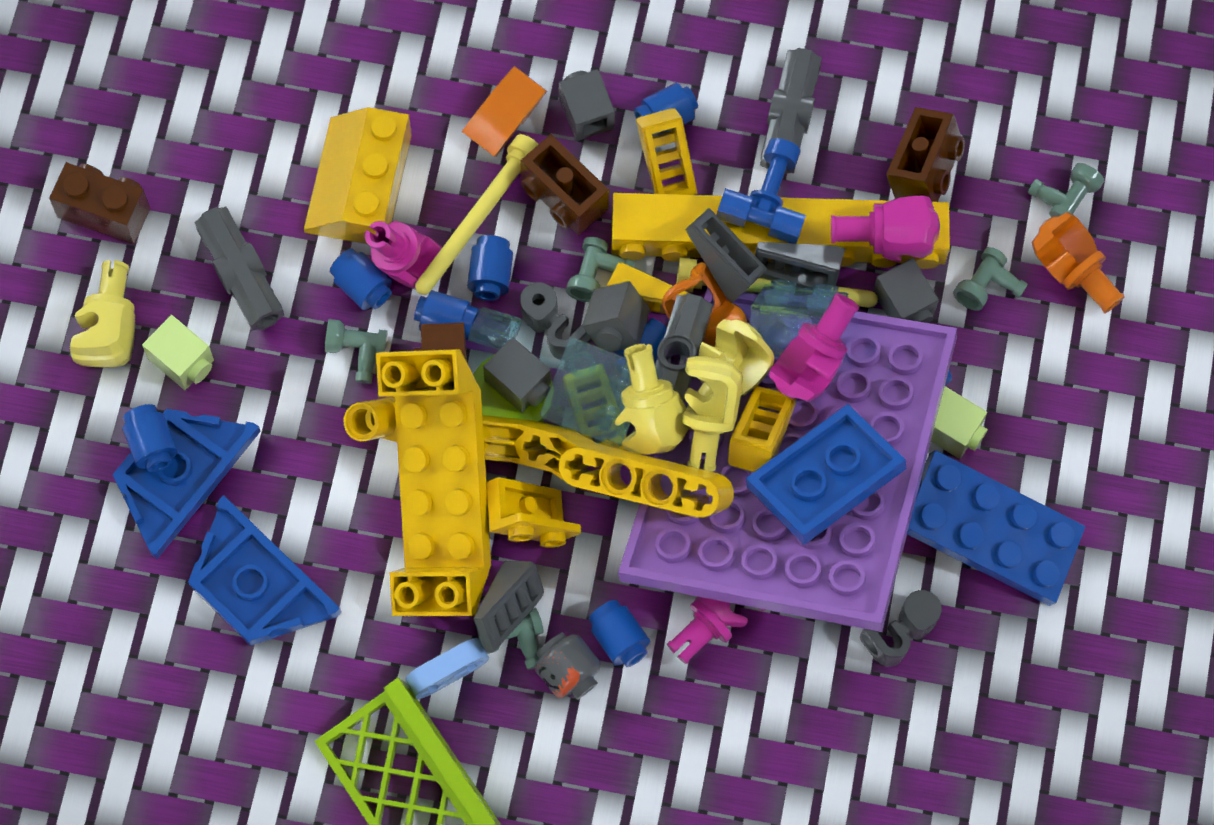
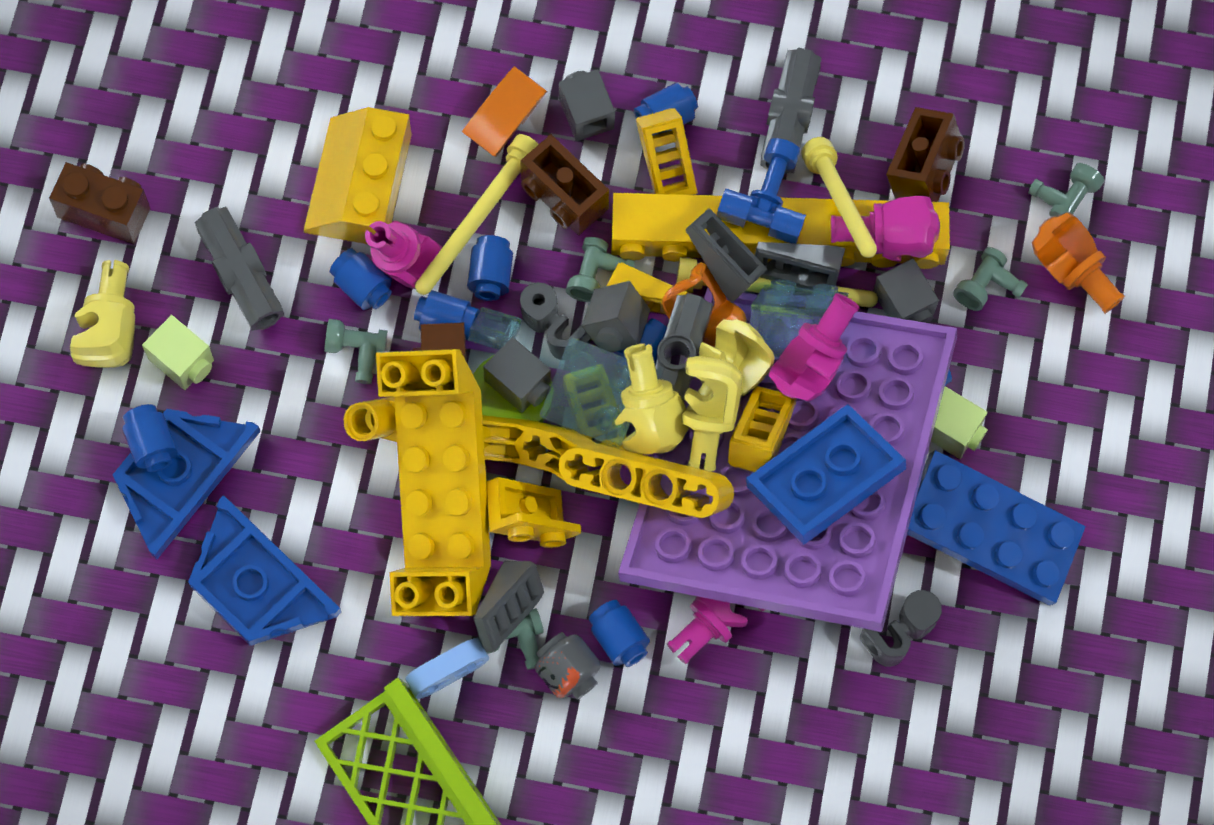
none -> light yellow piece [801,137,877,258]

